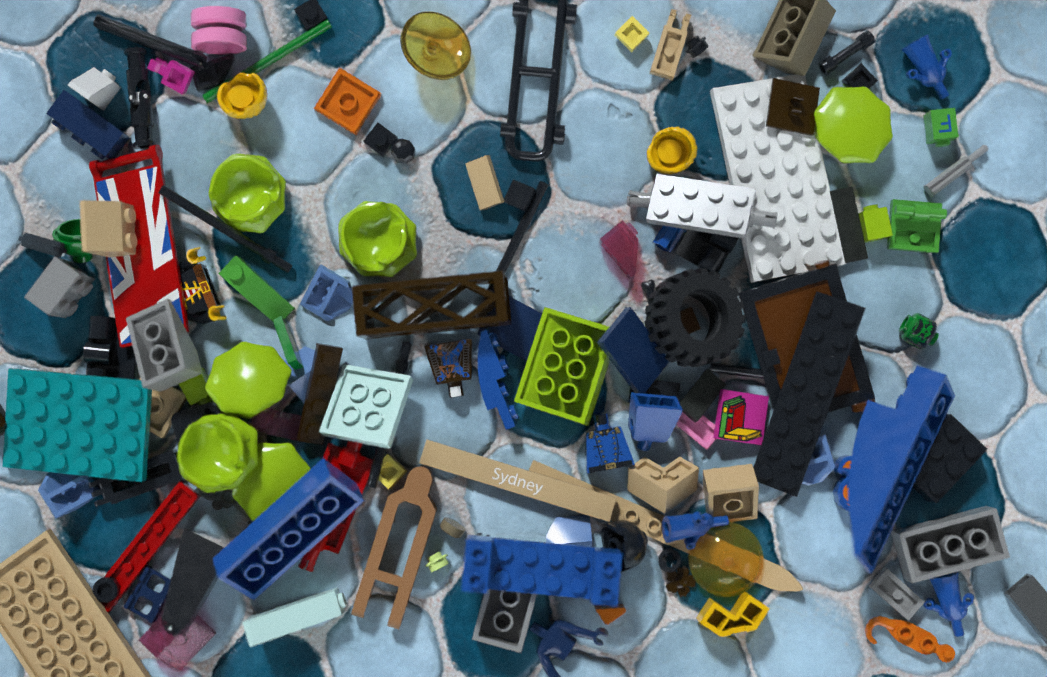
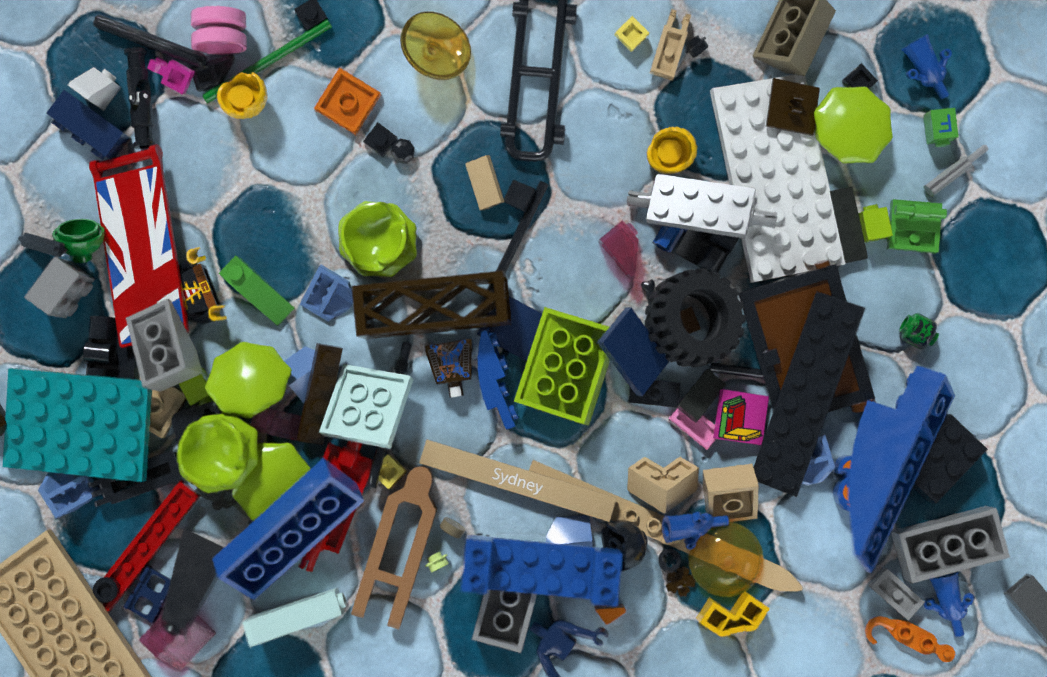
tan slope [80,200,137,257] -> none
black bar [158,185,293,274] -> none
lime piece [208,153,286,233] -> none
green tile [273,316,303,370] -> none
blue torso [585,413,634,473] -> none
blue torso [628,393,683,451] -> none
black bar [818,30,875,75] -> none

